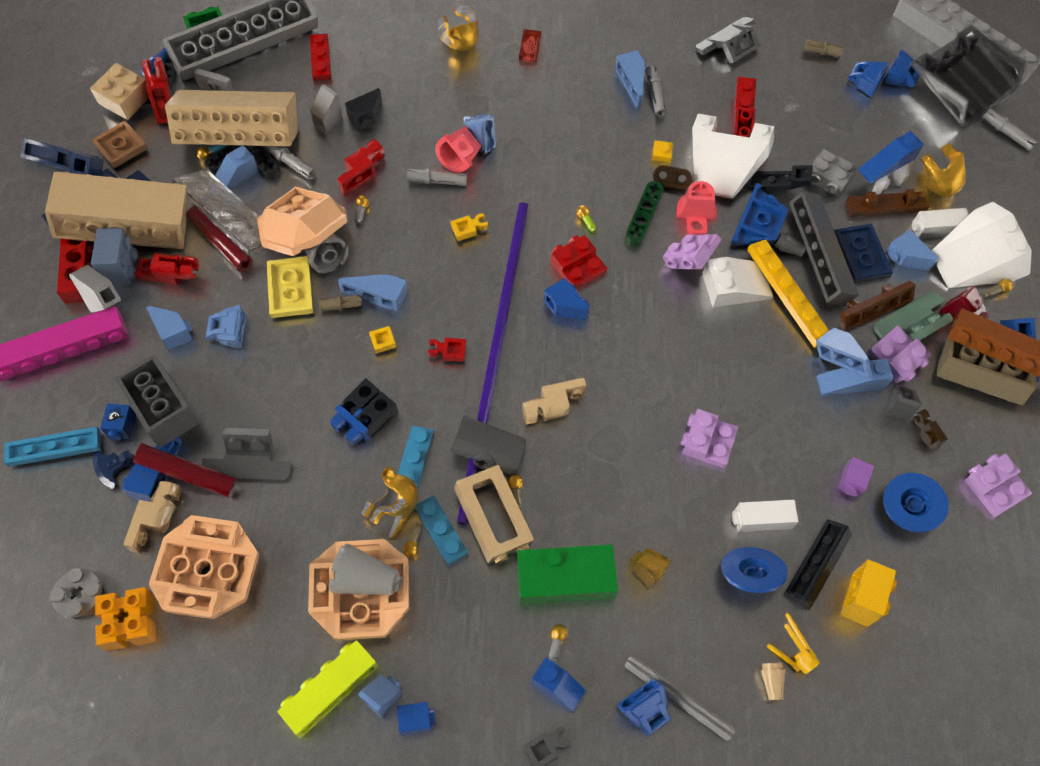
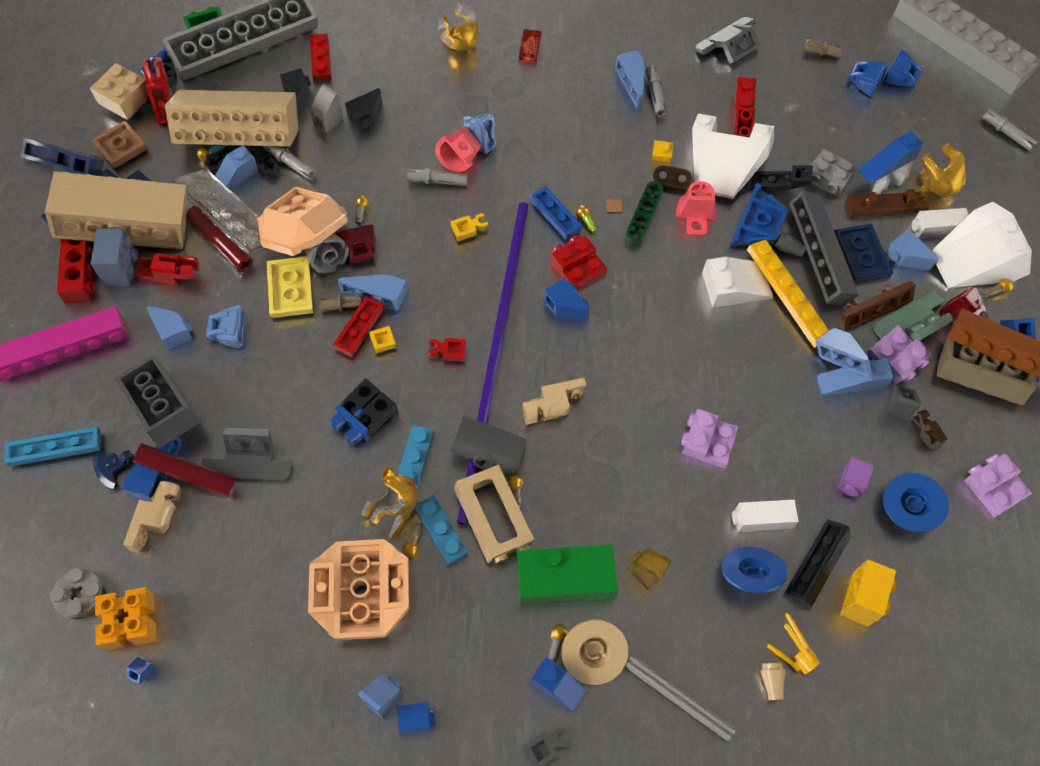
light grey slope [69,265,121,313] -> none
blue brick [100,404,136,440] -> none
light nougat piece [149,515,259,619] -> none
light grey plate [193,68,234,91] -> none
neon yellow brick [277,640,378,738] -> none
light grey cone [329,544,403,595] -> none
red plate [337,139,385,196] -> none
blue piece [617,678,672,736] -> none
lavender plate [663,234,721,269] -> none
clear smoke windscreen [911,24,1027,126] -> none
none -> blue piece [126,657,156,684]
none -> black slope [280,68,311,114]
none -> red plate [333,296,385,357]
none -> dark red piece [336,224,376,264]
none -> blue plate [530,186,582,240]
none -> tan hat [561,619,628,685]
none -> medium nougat sticker [606,199,622,213]

